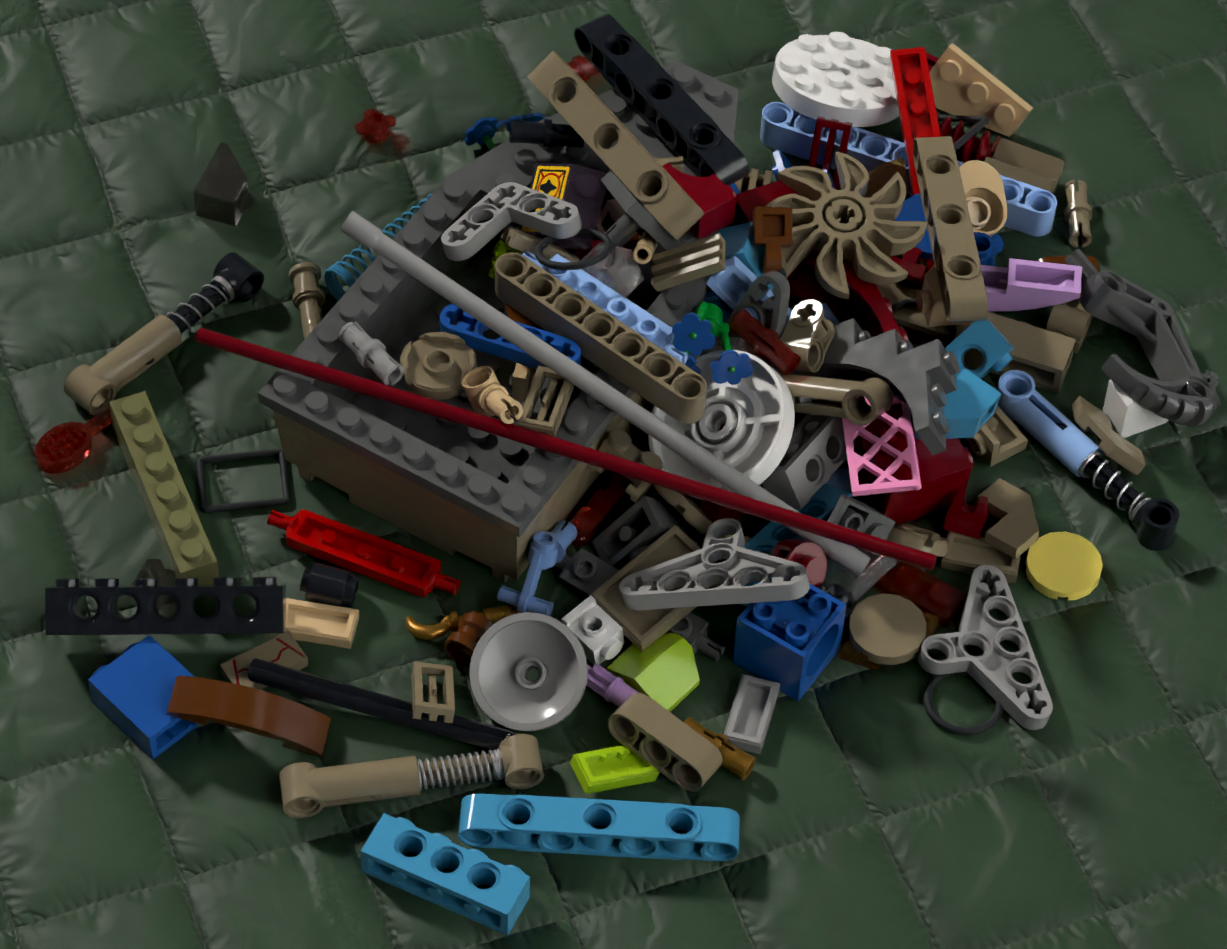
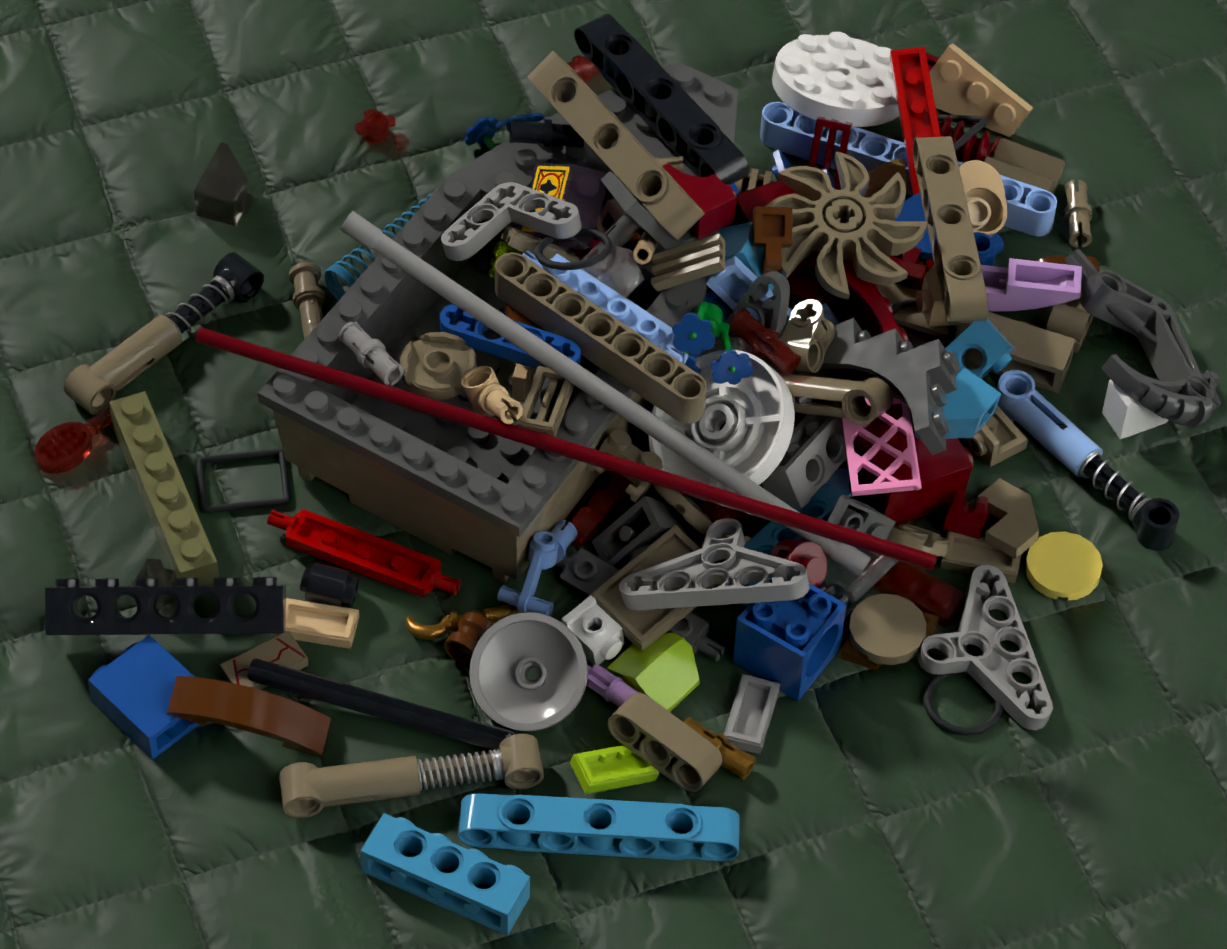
dark tan tile [411,661,455,723] -> none
dark tan tile [1072,396,1146,475] -> none

